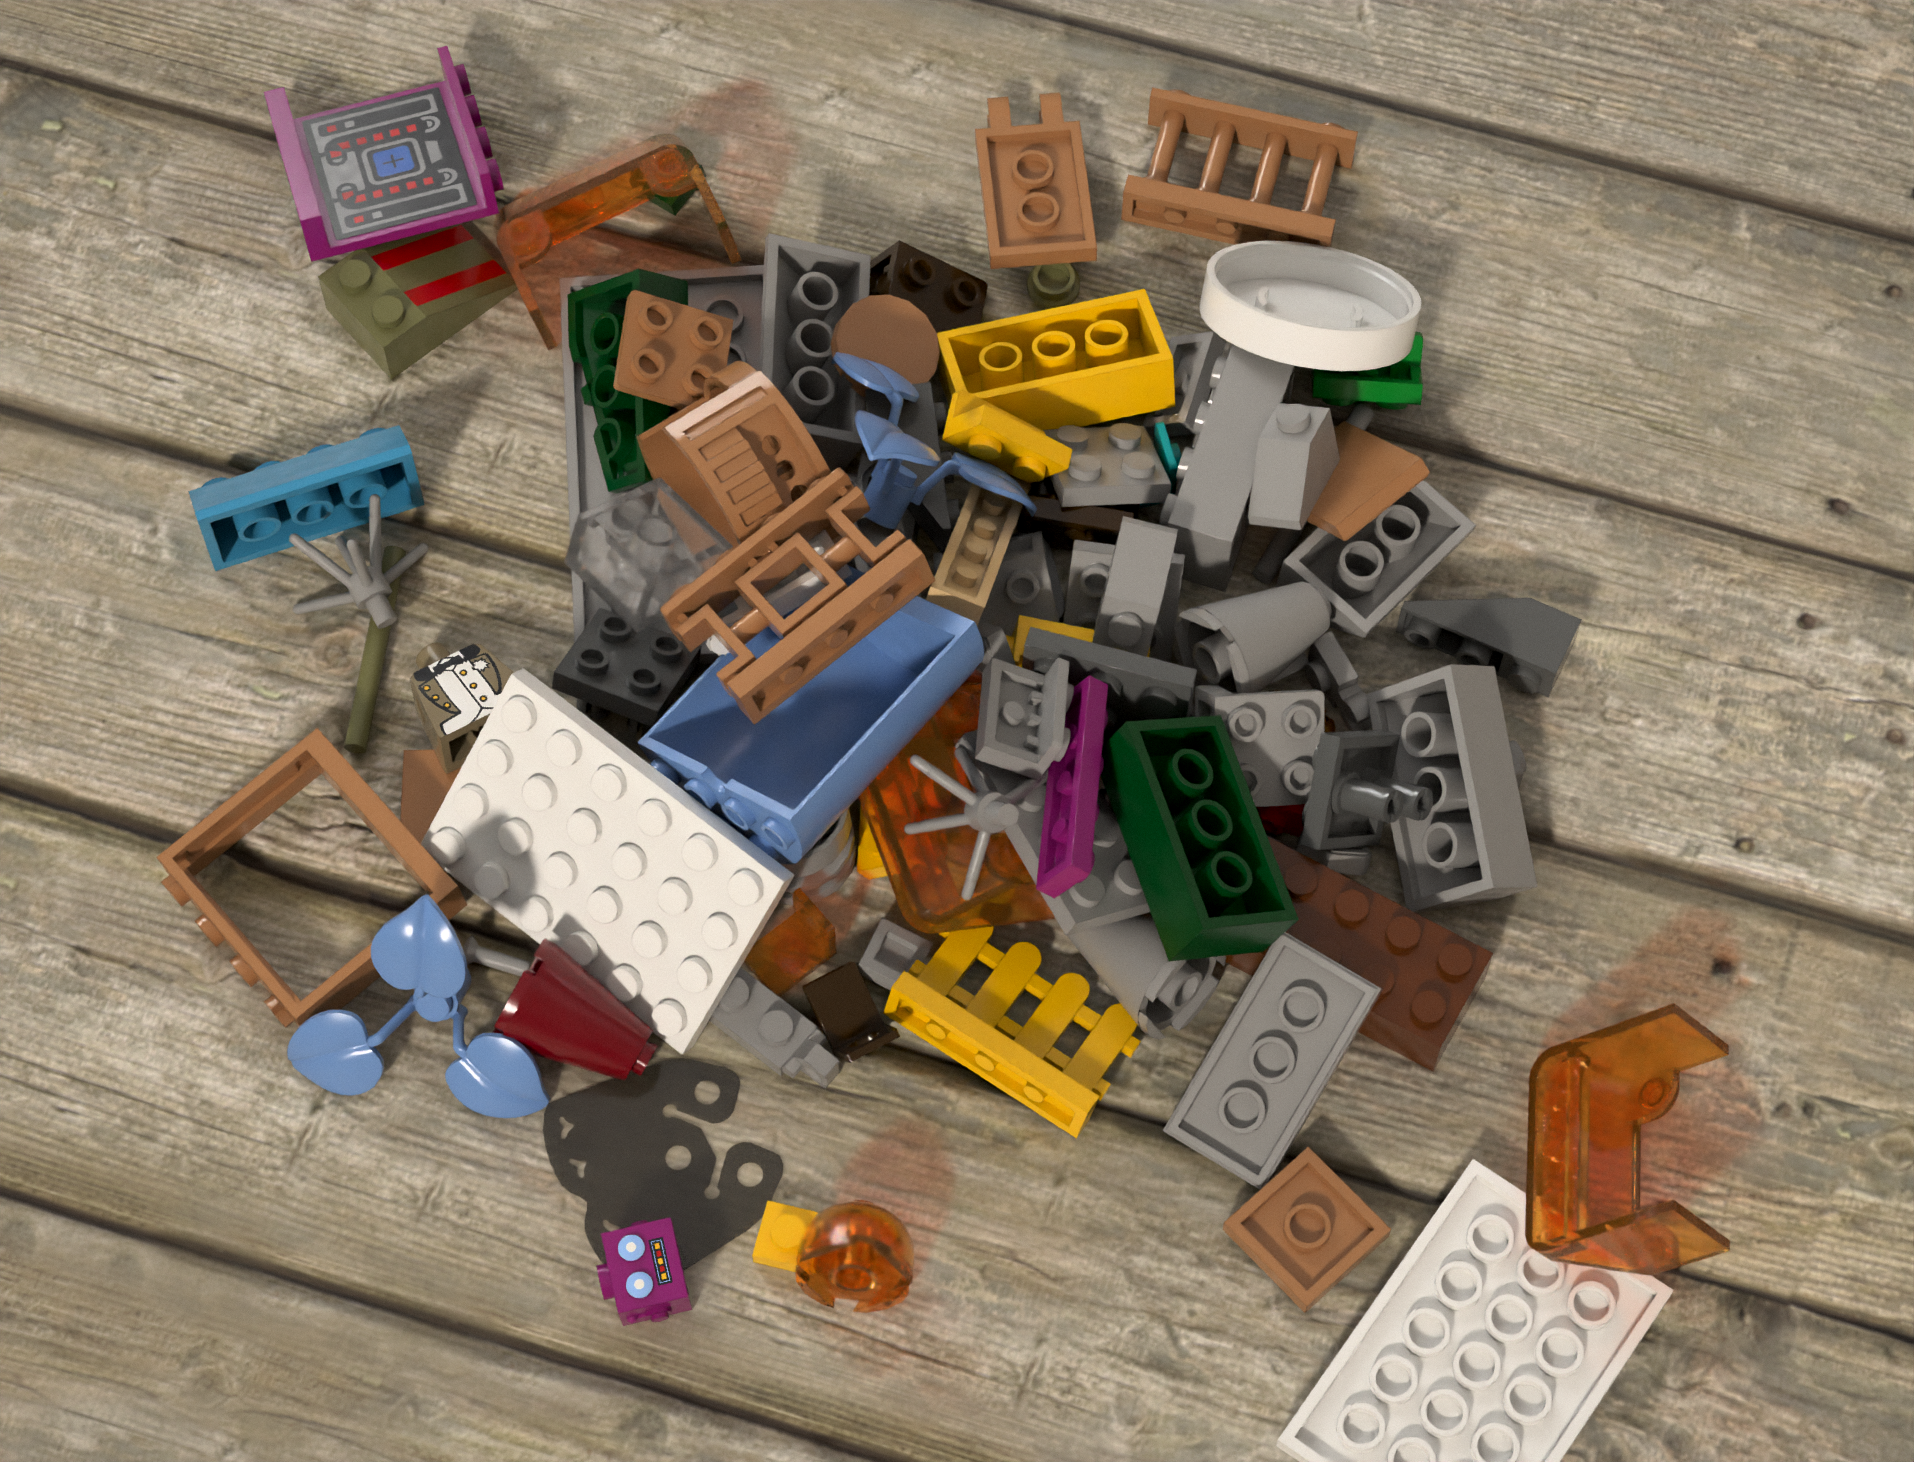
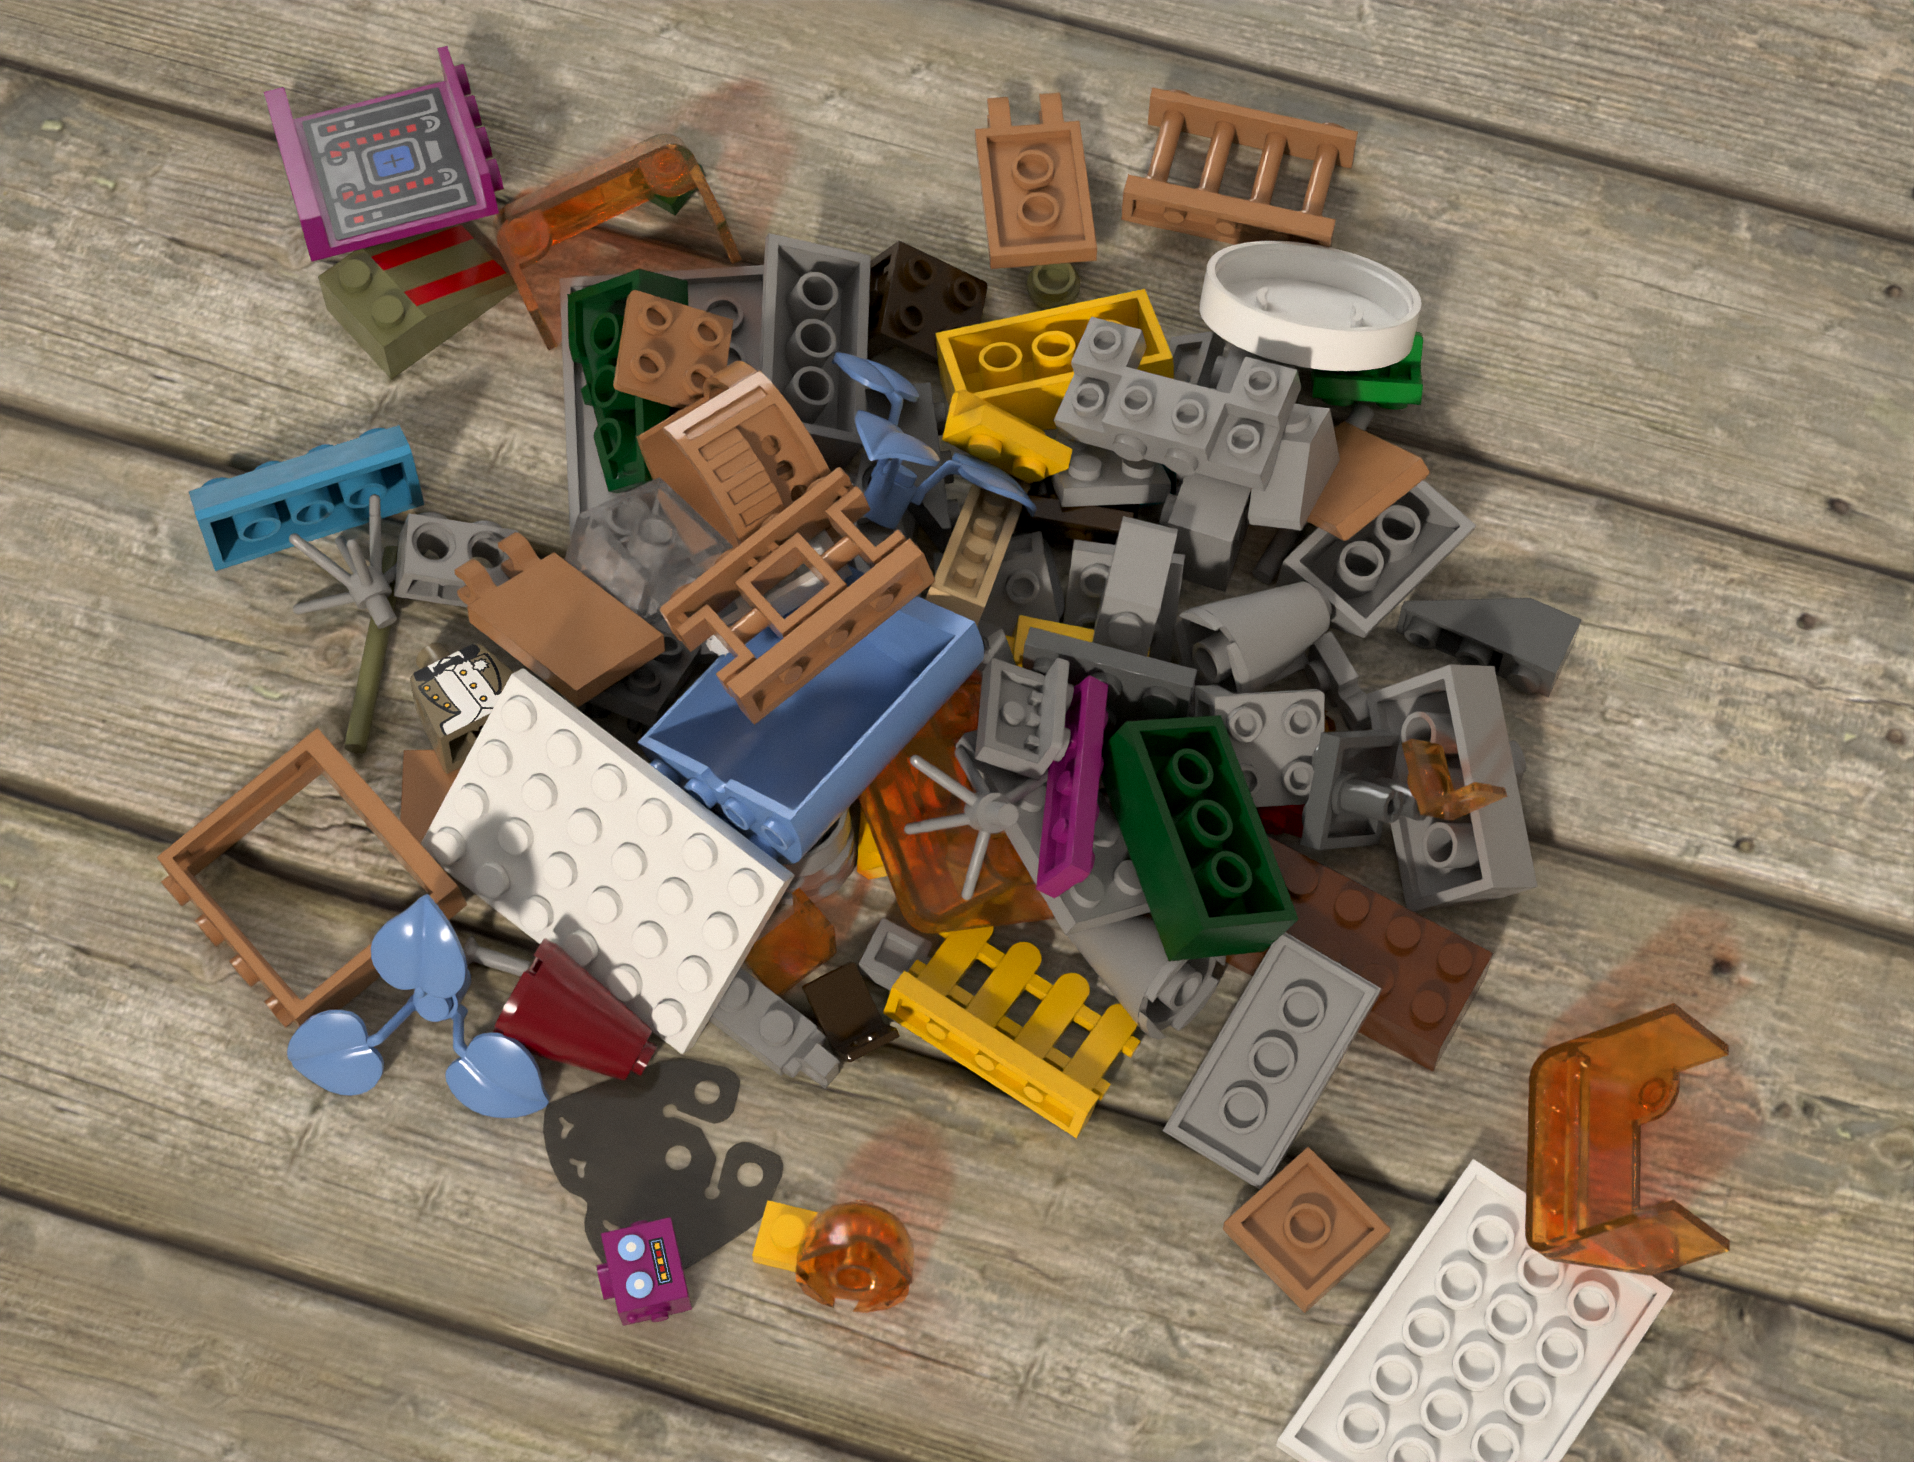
medium nougat tile [830,295,940,397] -> none
light grey tile [1296,831,1372,875] -> none
none -> light grey brick [394,512,518,607]
none -> medium nougat tile [454,532,665,707]
none -> light grey bracket [1054,317,1301,492]
none -> clear orange bracket [1402,739,1507,821]

